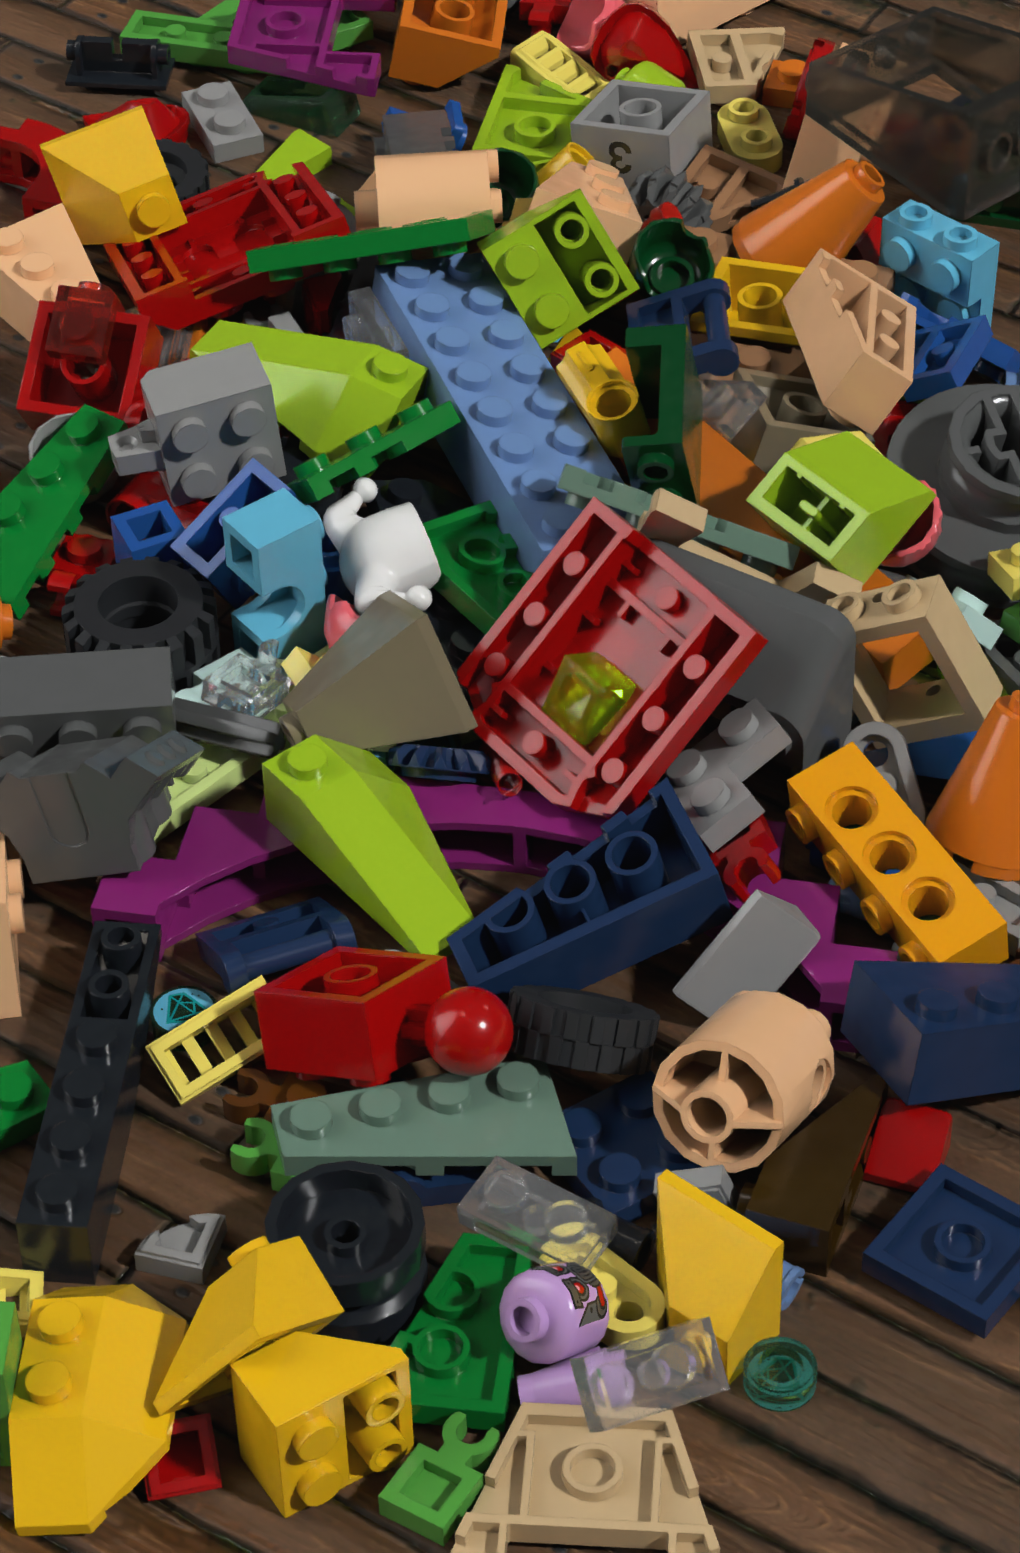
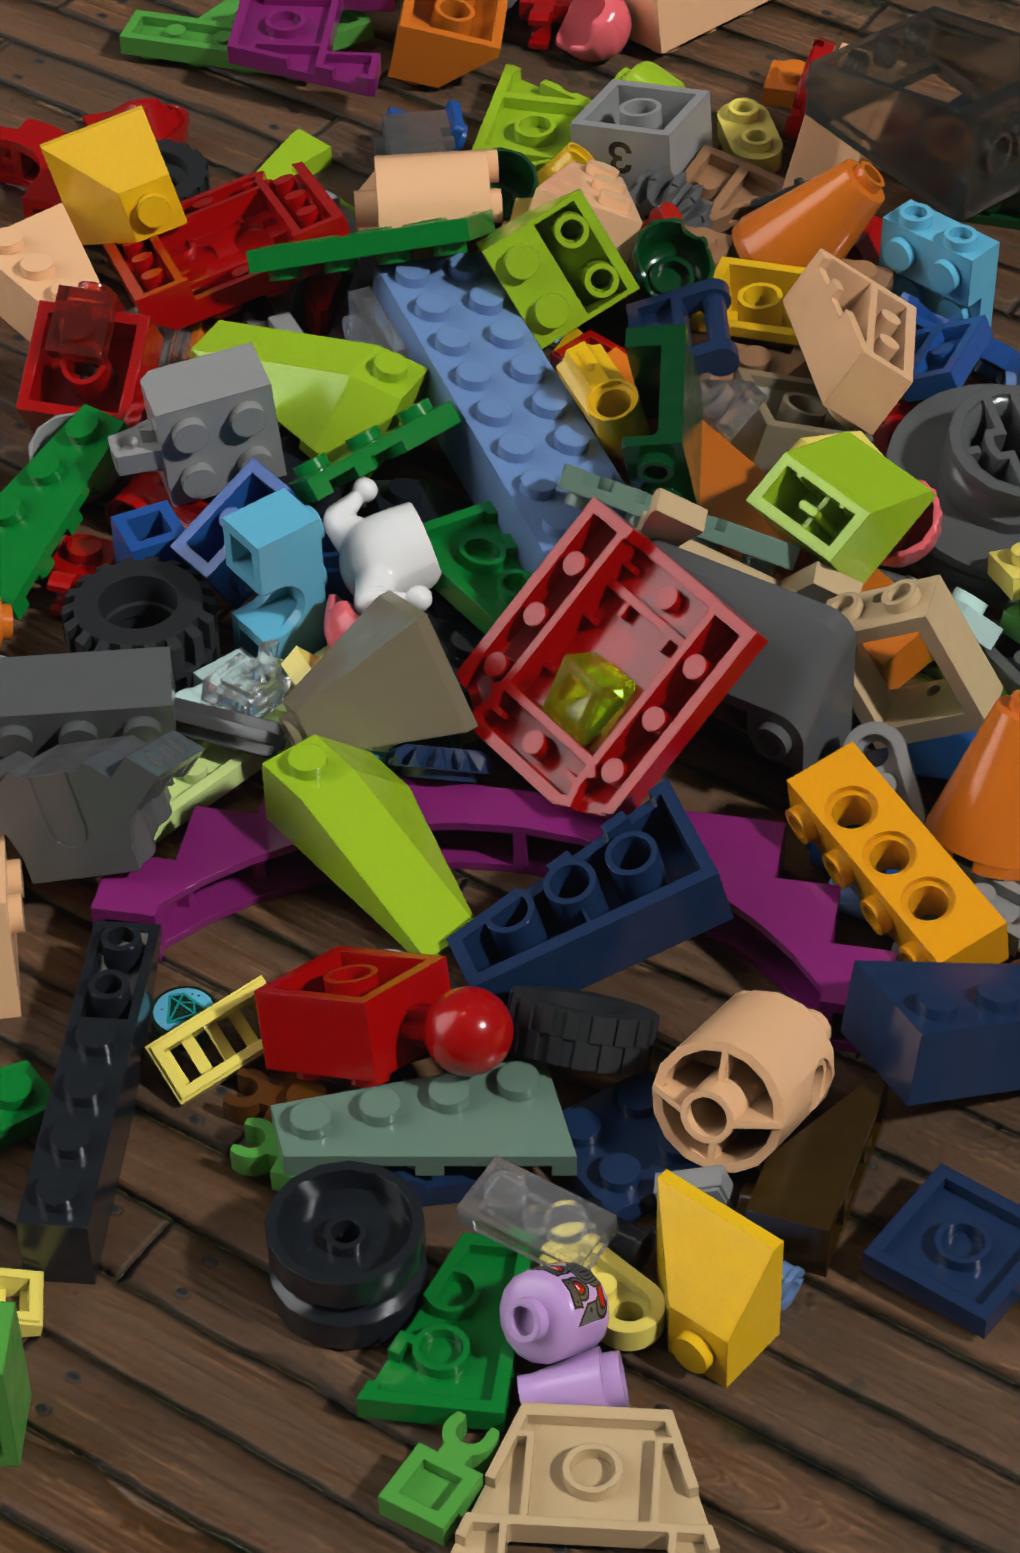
yellow wedge [8,1284,189,1536] -> none
black hinge [65,35,175,93] -> none
light grey tile [134,1213,227,1285] -> none
red slope [144,1413,223,1502] -> none
yellow slope [153,1235,345,1416] -> none
light grey plate [181,81,264,164] -> none
dark blue plate [195,896,358,993] -> none
yellow slope [230,1331,414,1519] -> none
clear green slope [243,76,361,137] -> none
red piece [479,741,523,797] -> none
light yellow slope [510,30,610,100] -> none
clear plate [569,1316,730,1433] -> none
red piece [590,2,699,89] -> none
light grey plate [657,697,793,853] -> none
light grey slope [672,889,820,1018] -> none
tan wing [686,27,785,106] -> none
red plate [699,814,781,903] -> none
clear green tile [743,1337,818,1412] -> none
red slope [863,1097,953,1193] -> none

